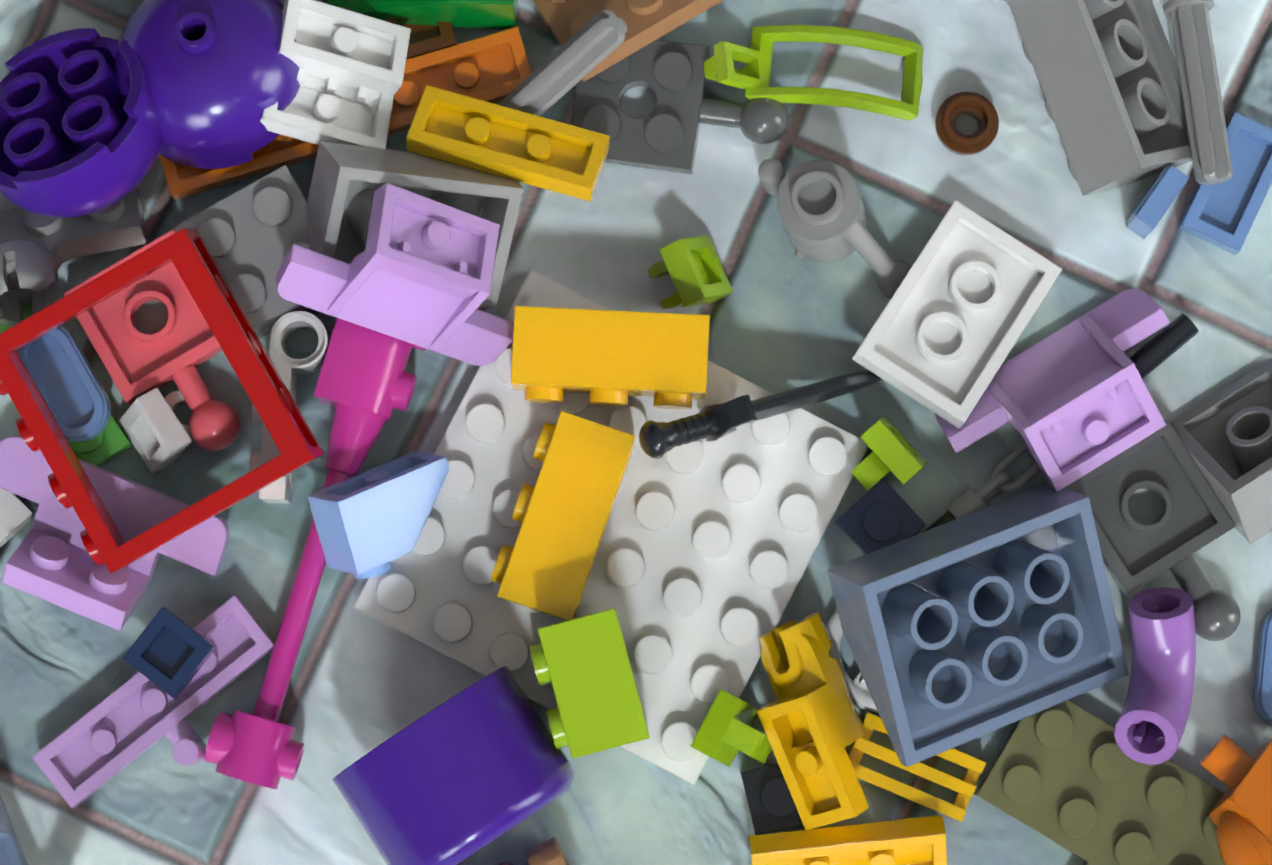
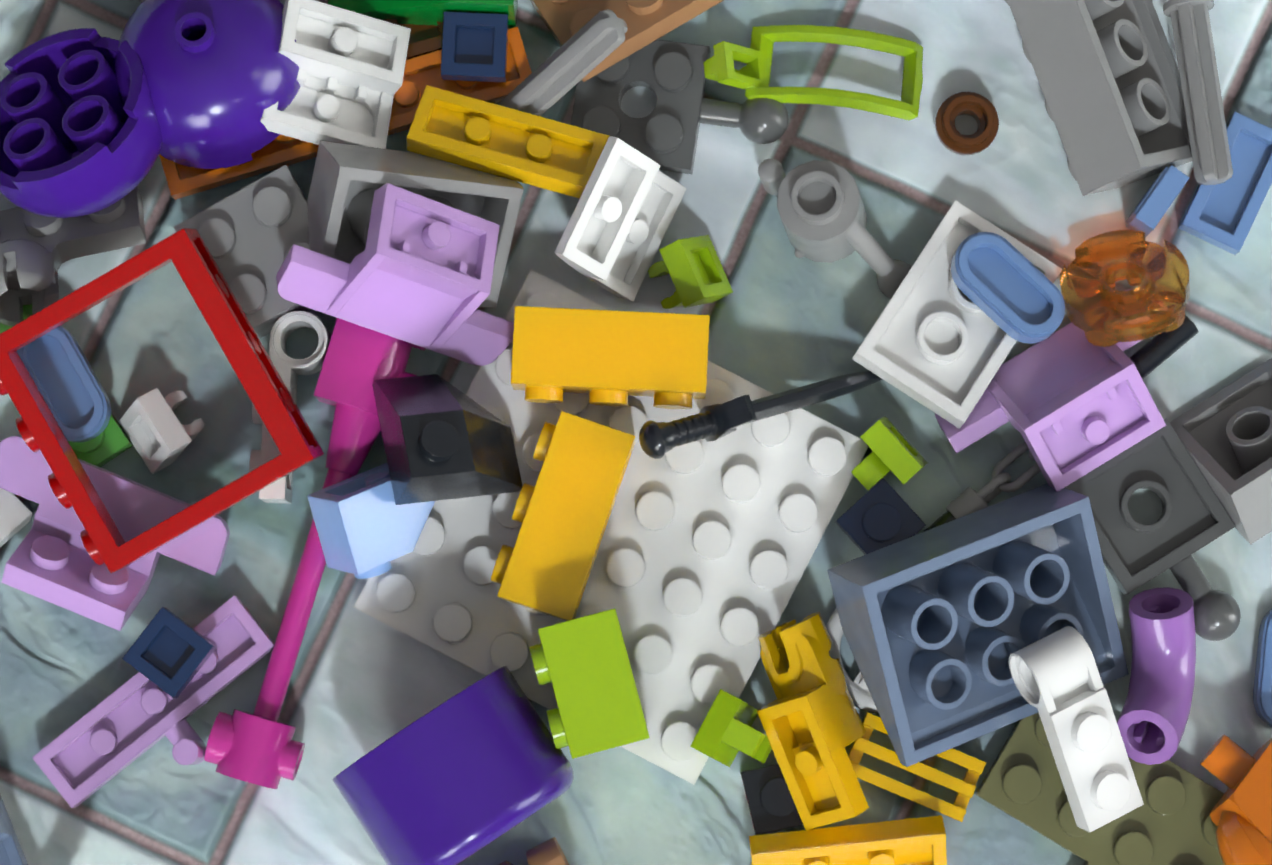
coral plate [63,230,240,451] -> none
none -> black slope [372,374,523,505]
none -> dark blue plate [441,12,509,82]
none -> white slope [554,136,687,302]
none -> medium blue tile [951,232,1065,344]
none -> white plate [1009,626,1144,832]
none -> clear orange plate [1060,230,1190,347]

